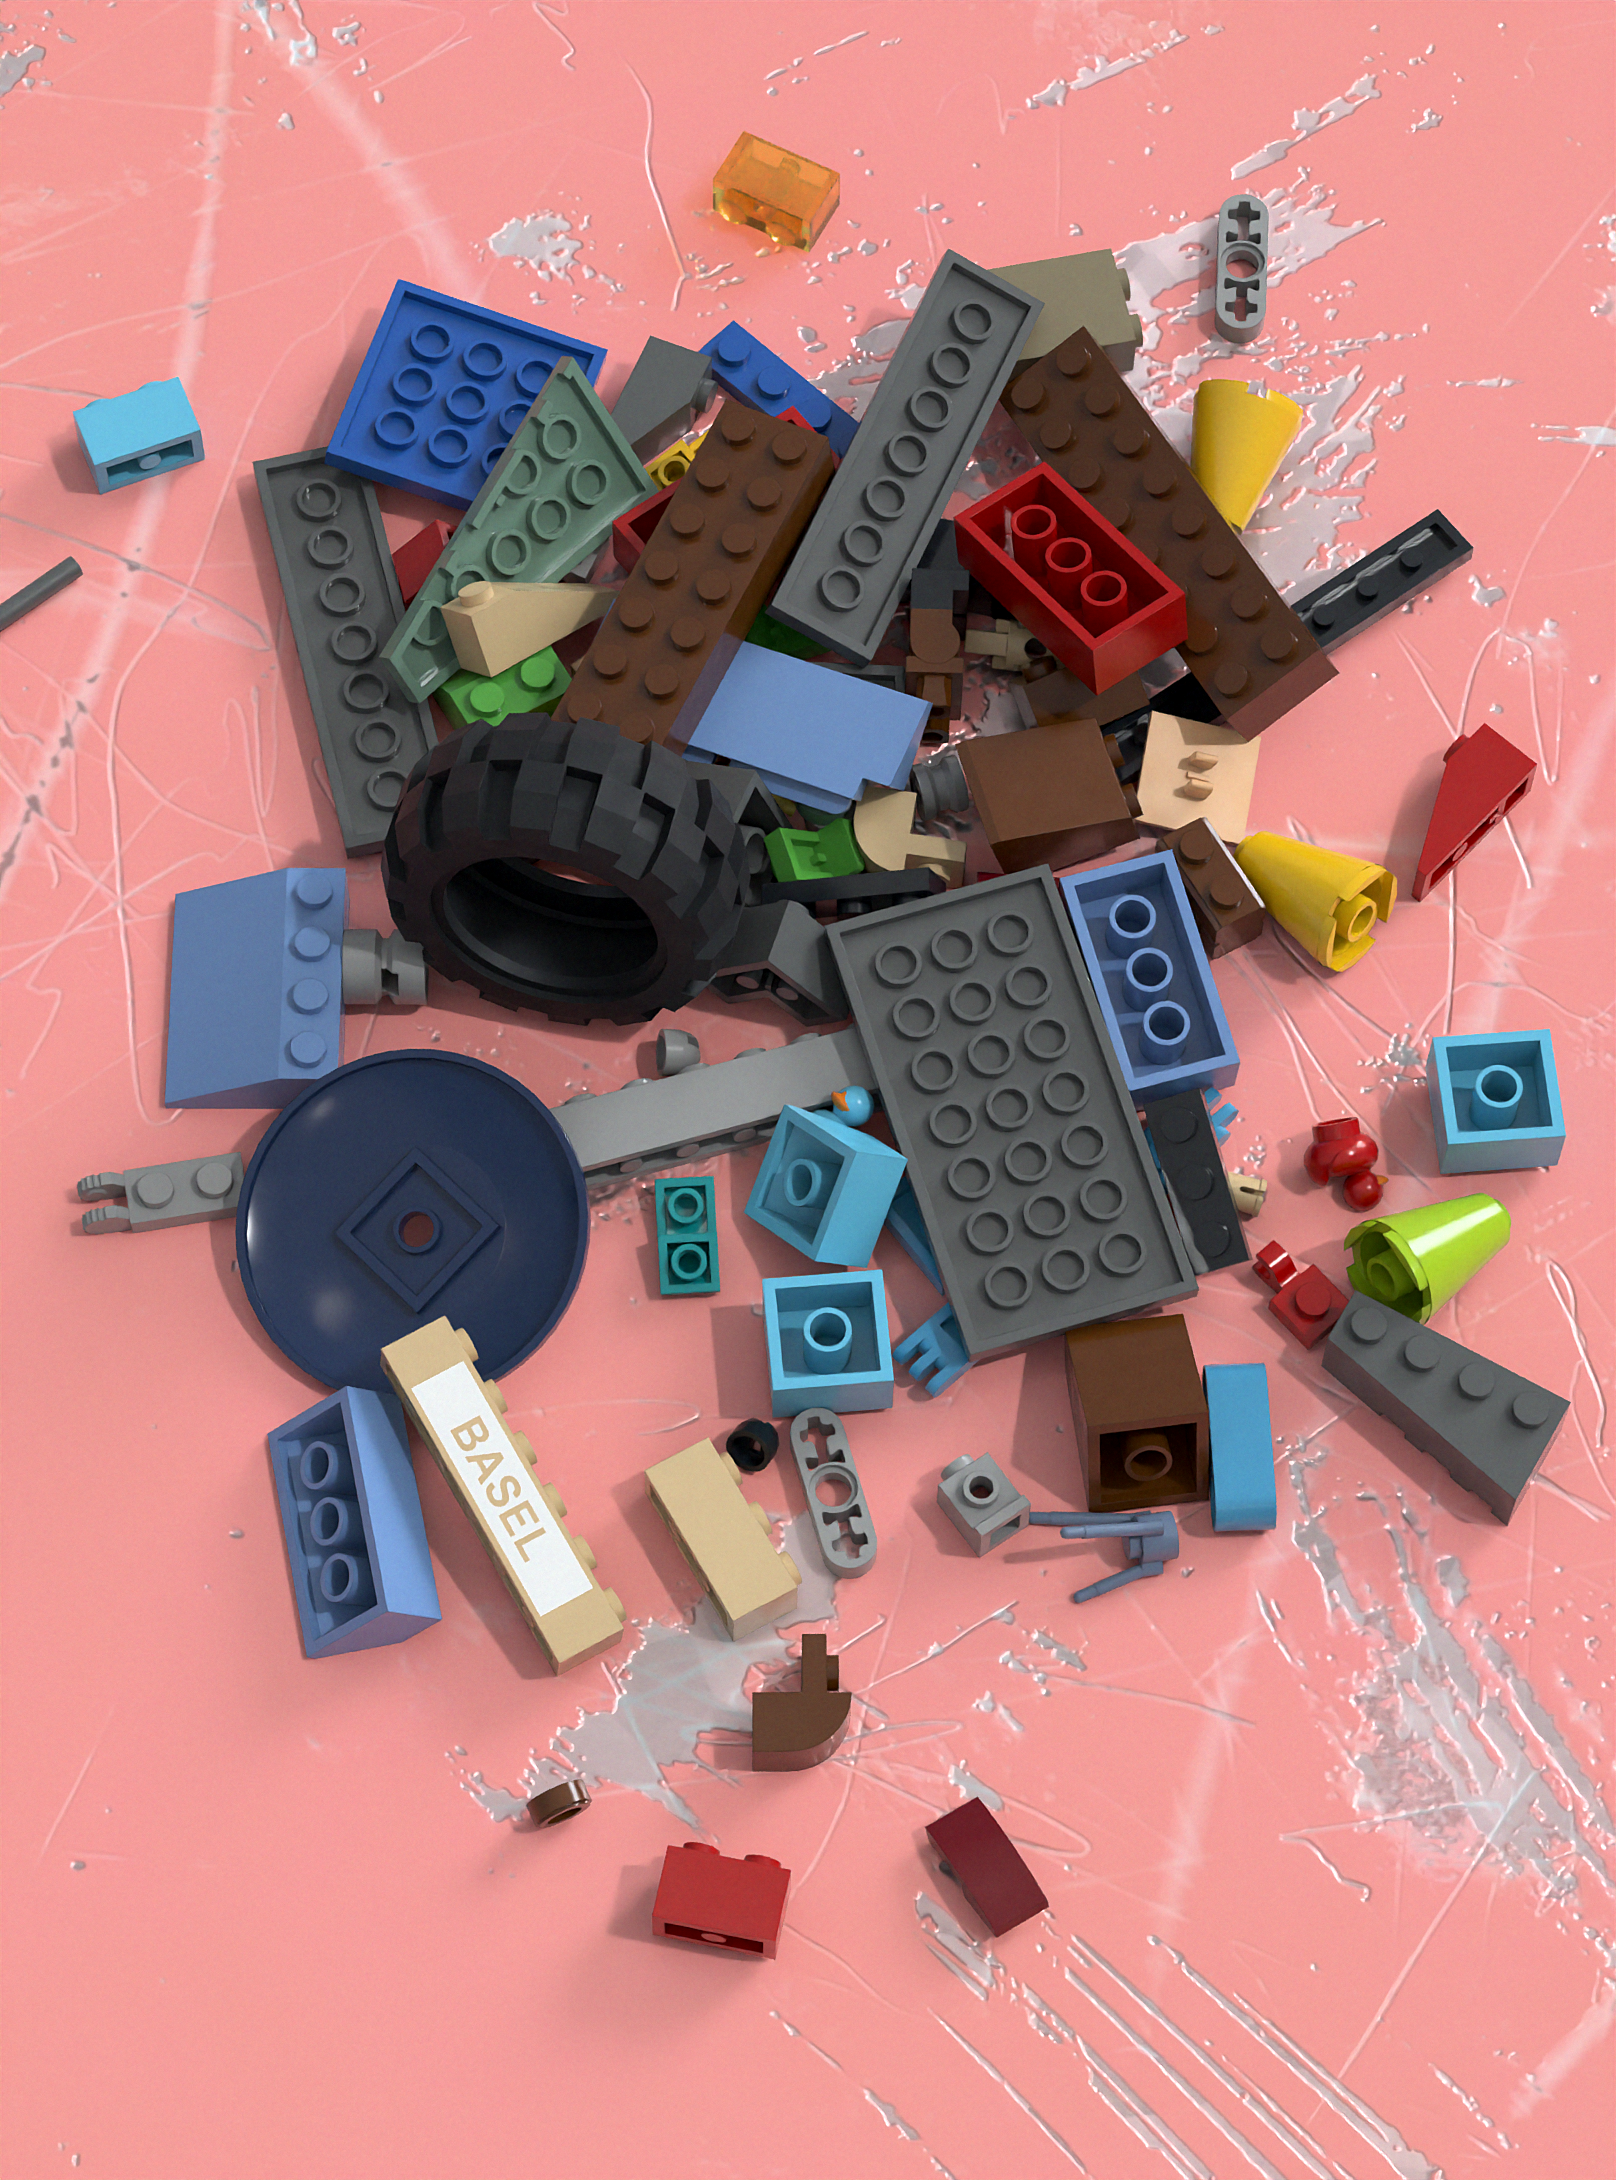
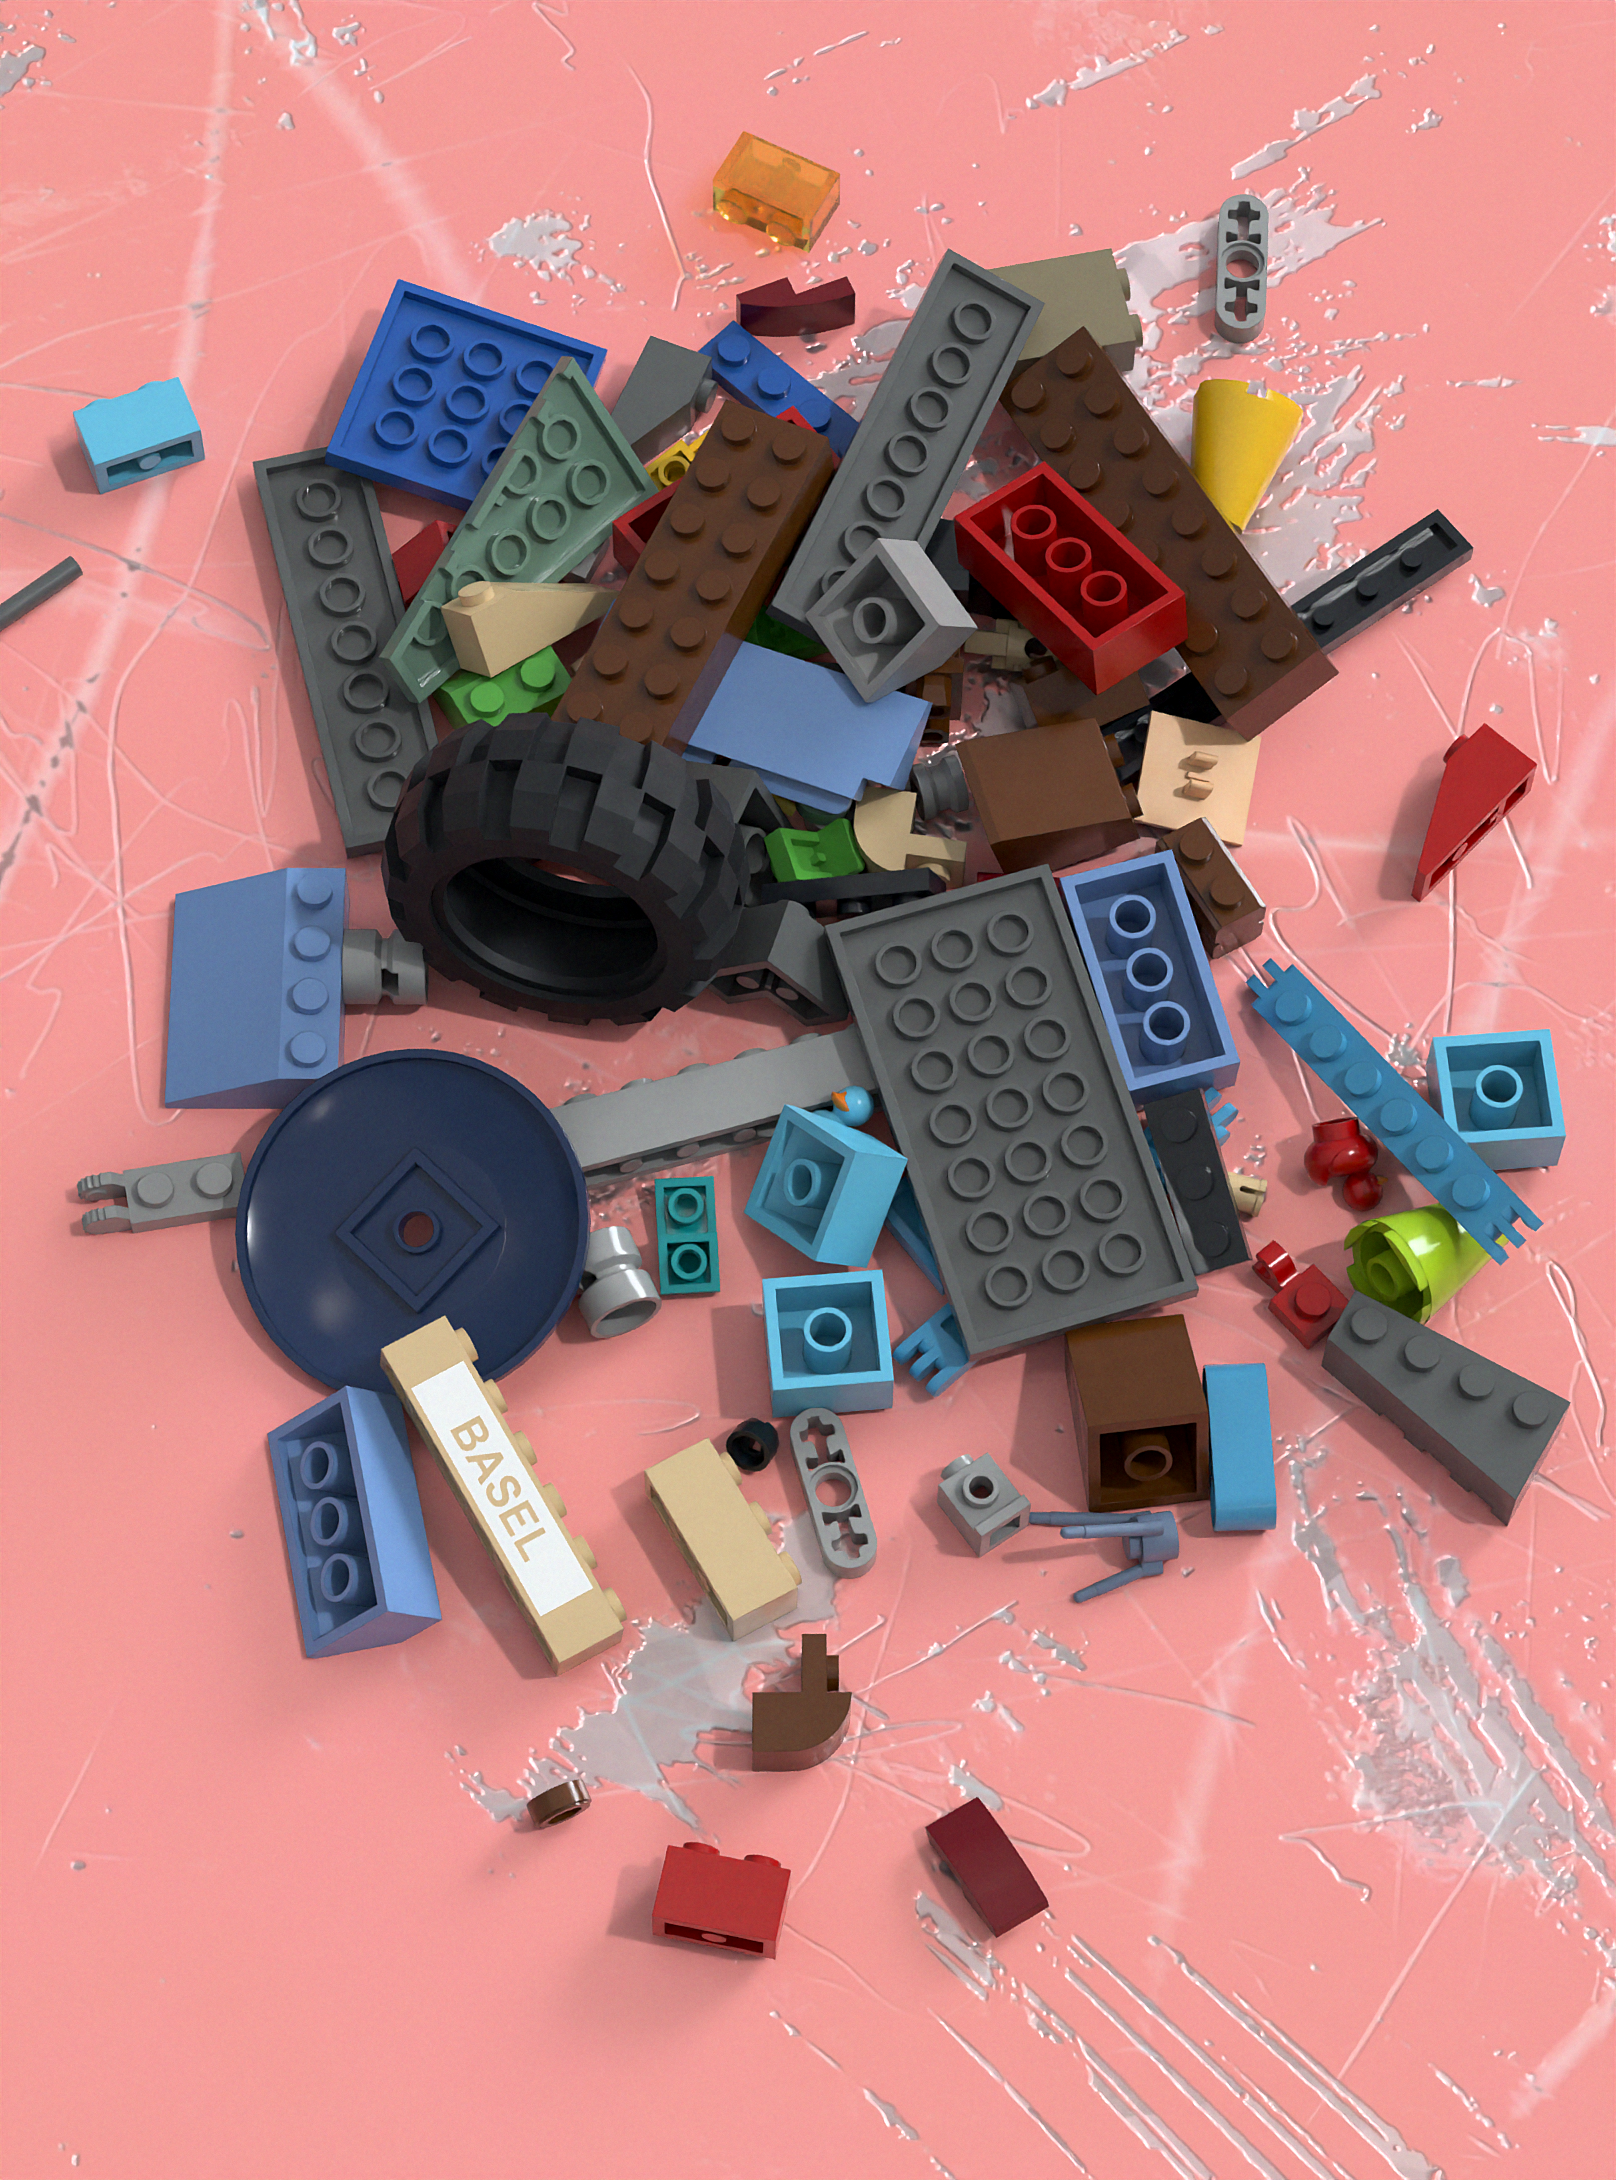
light grey hinge [656,1029,701,1076] -> none
yellow cone [1233,831,1397,972] -> none
none -> light grey wheel [576,1226,662,1338]
none -> dark red slope [736,276,856,337]
none -> light grey slope [805,538,978,703]
none -> dark azure hinge [1246,958,1544,1266]

